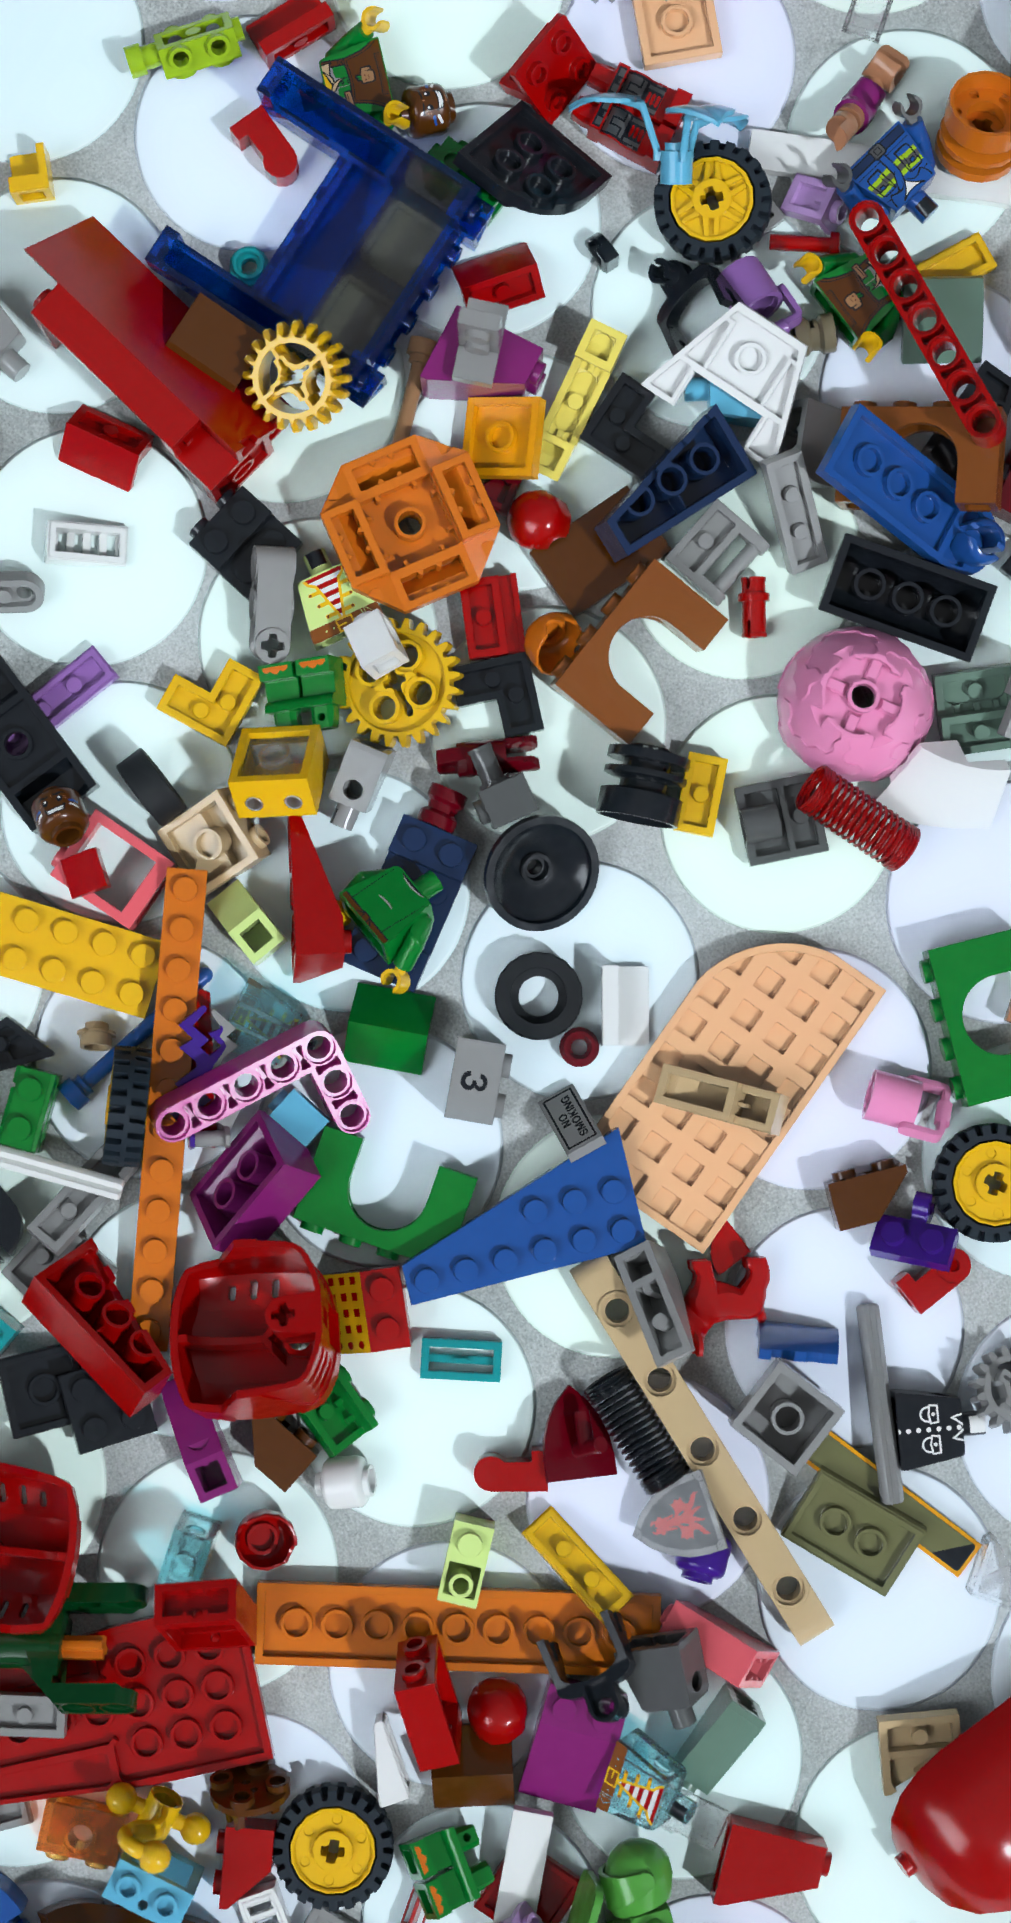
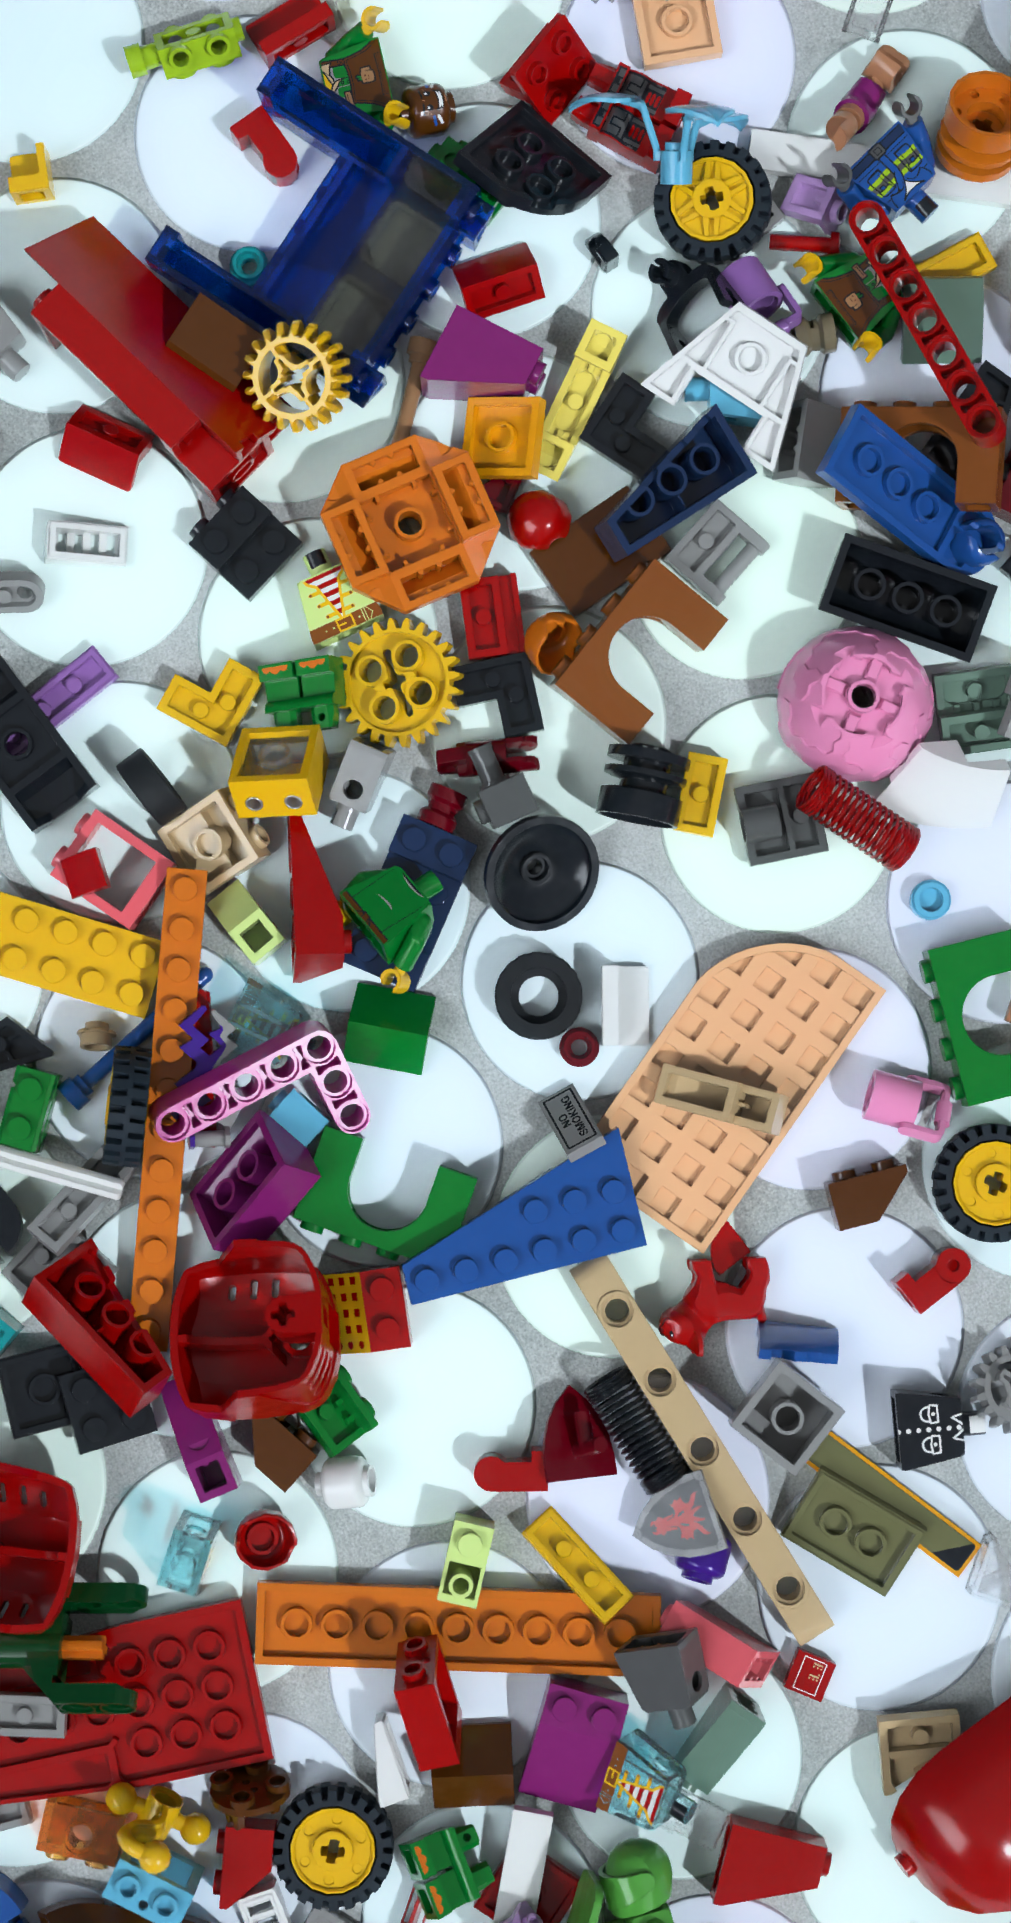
reddish brown head [31,786,90,847] -> none
red window [154,1578,257,1652] -> none
light grey piece [249,545,296,664] -> none
white brick [343,608,410,680] -> none
teal tile [420,1337,502,1383] -> none
light grey brick [444,1037,513,1126] -> none
light grey bracket [452,297,509,389] -> none
red hair [467,1677,528,1745] -> none
black piece [536,1609,636,1723] -> none
light grey slope [613,1240,695,1368] -> none
red pin [738,576,770,638] -> none
light grey plate [760,447,828,575] -> none
light grey axle [856,1303,904,1505] -> none
dark purple plate [869,1191,959,1272] -> none
none -> red tile [782,1646,836,1702]
none -> medium azure tile [909,880,951,920]

